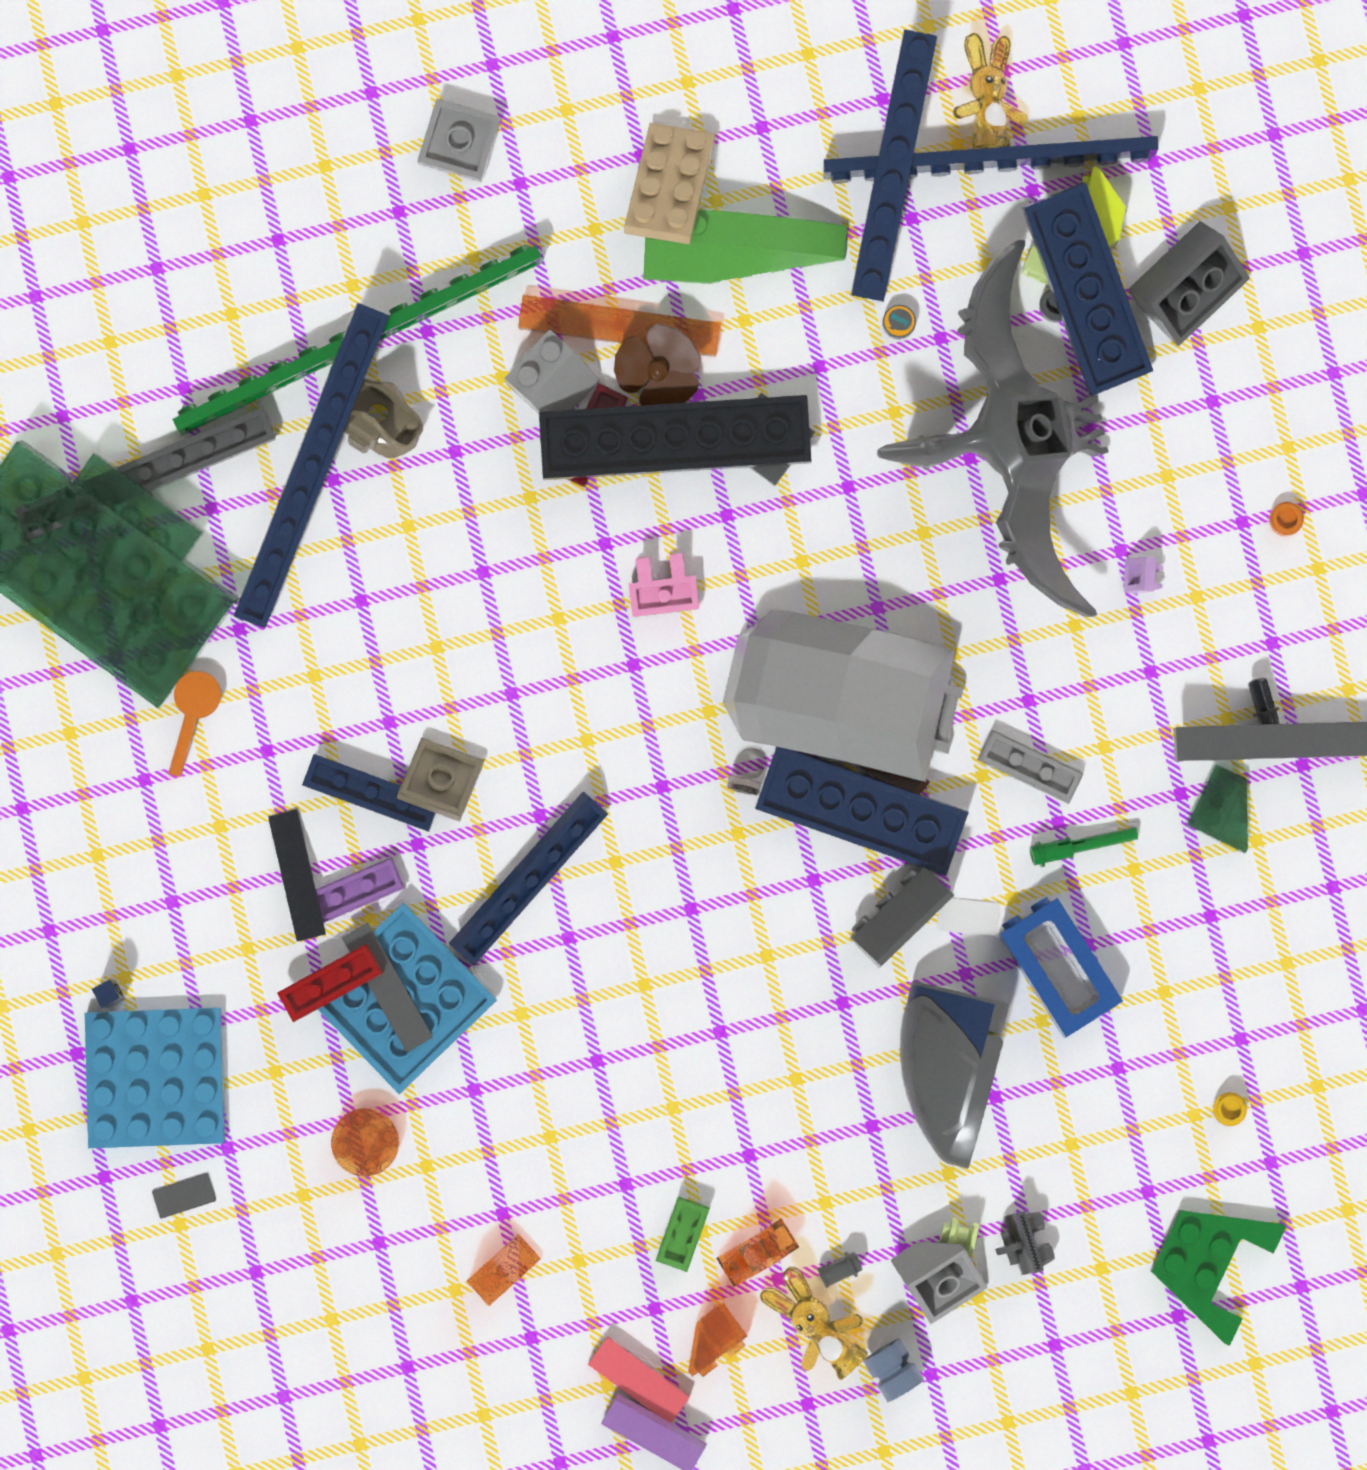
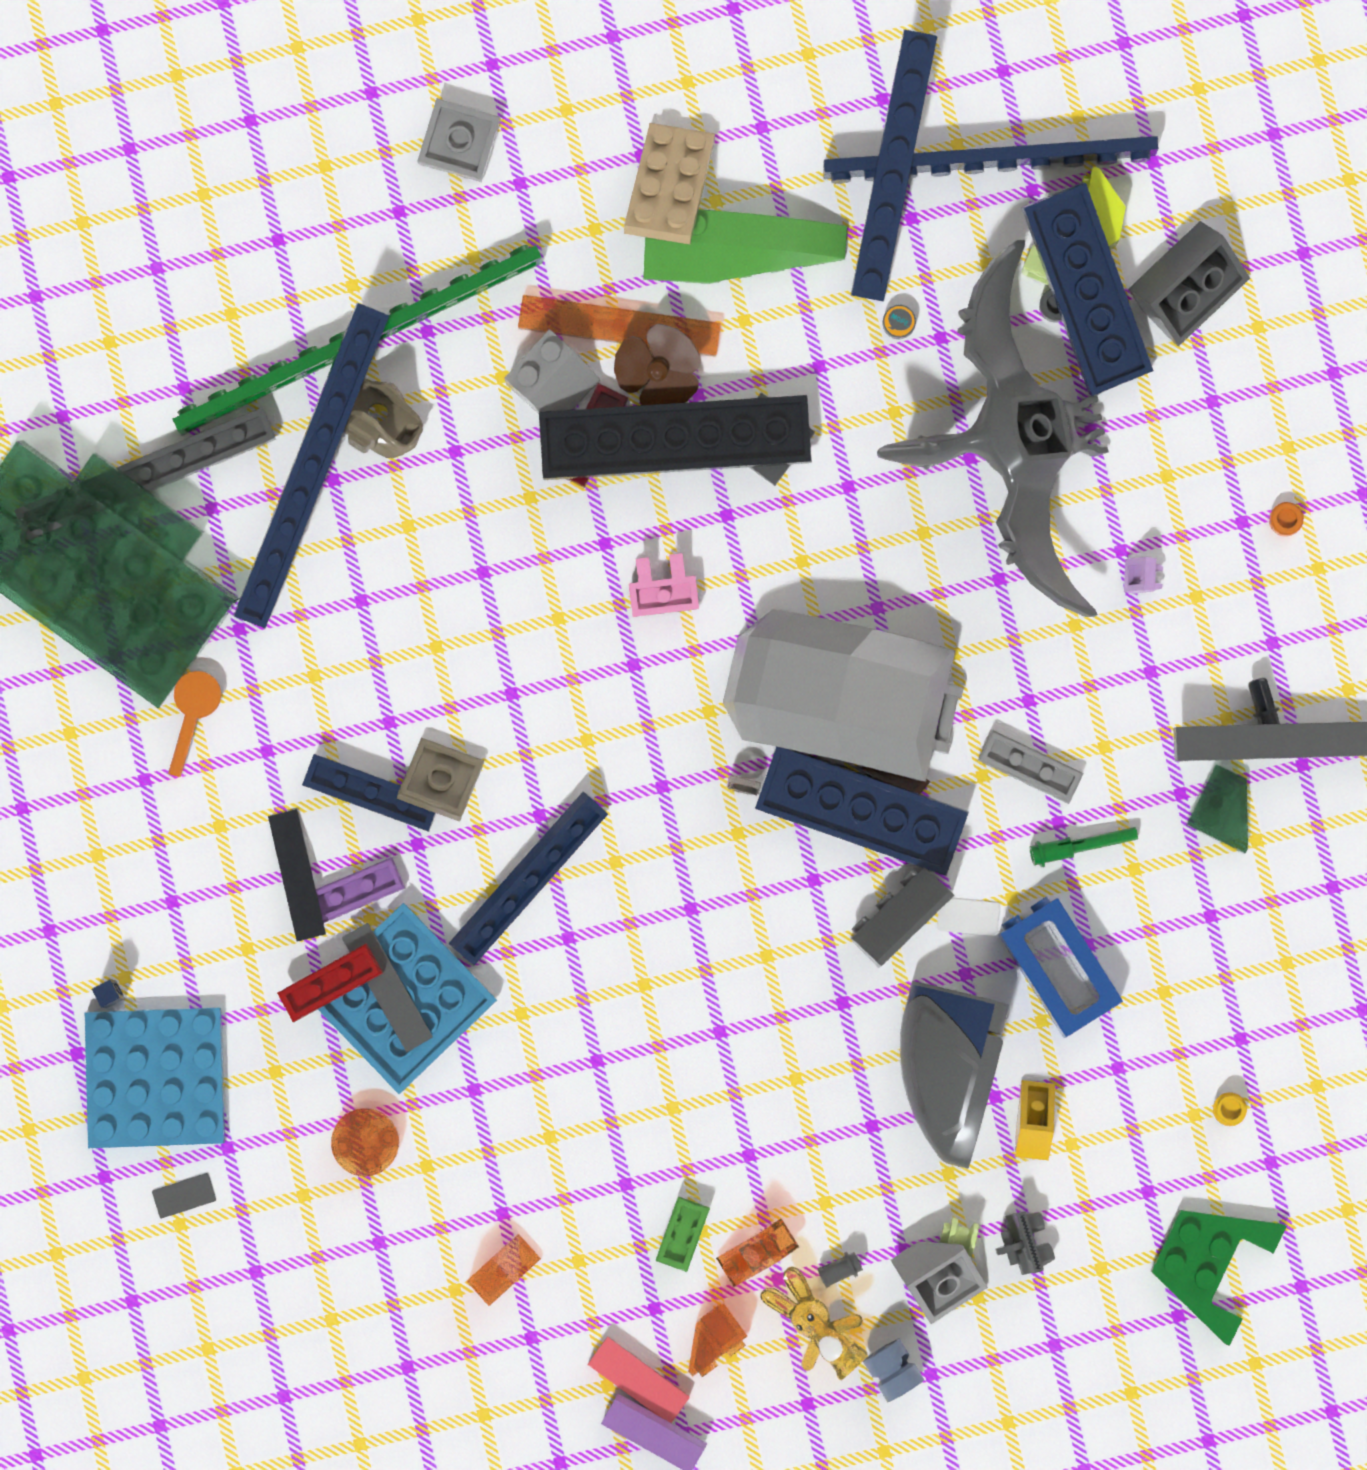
clear yellow animal [953,33,1028,149] -> none
none -> yellow slope [1015,1080,1055,1161]

